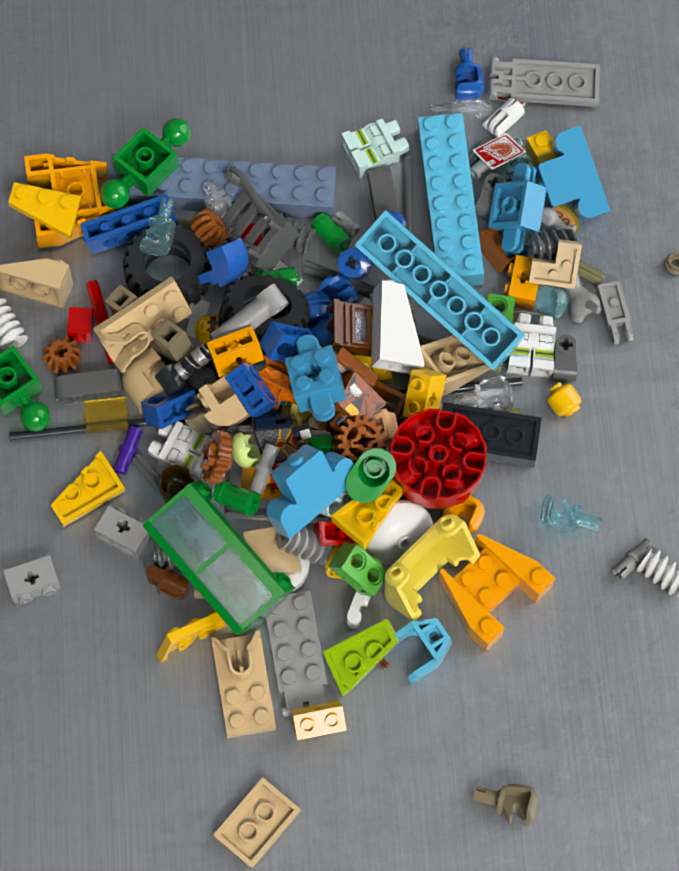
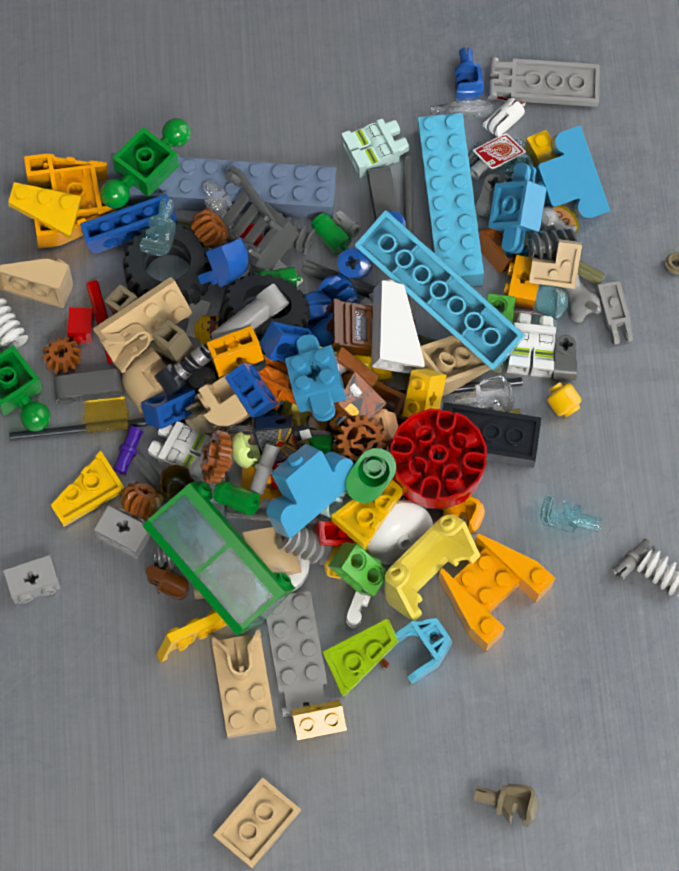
none -> dark orange gear [121,481,163,519]

